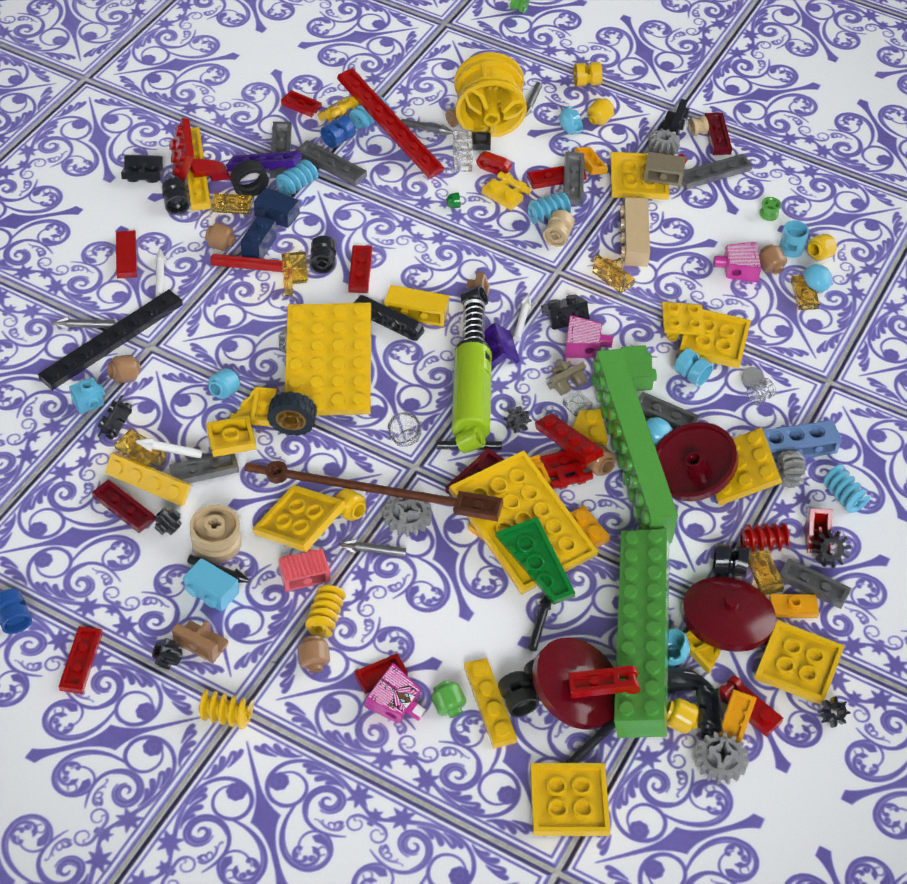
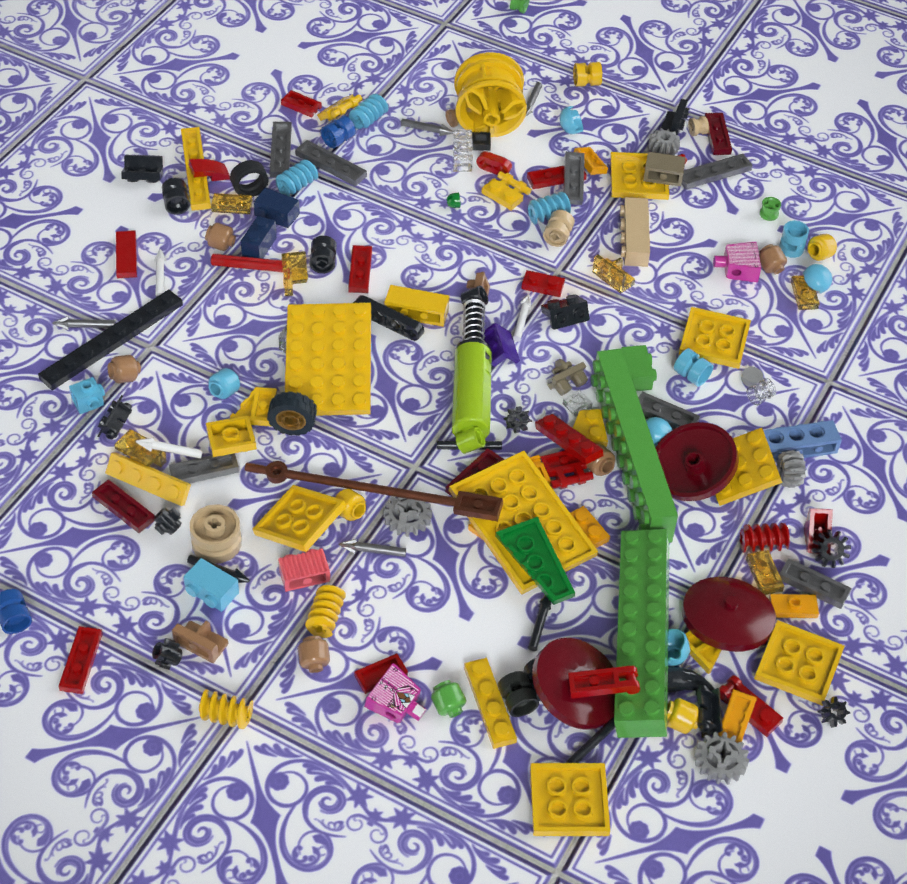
red plate [169,118,194,182] -> none
dark purple plate [226,151,302,172] -> none
red tile [337,68,445,179] -> none
clear hair [387,412,422,447] -> none
dark pink torso [565,315,613,358] -> none
yellow head [587,98,614,126] -> none
yellow hinge [662,302,705,342] -> none
black wheel [713,544,749,577] -> none
medium azure piece [823,464,870,513] -> none
none -> red plate [521,270,565,297]

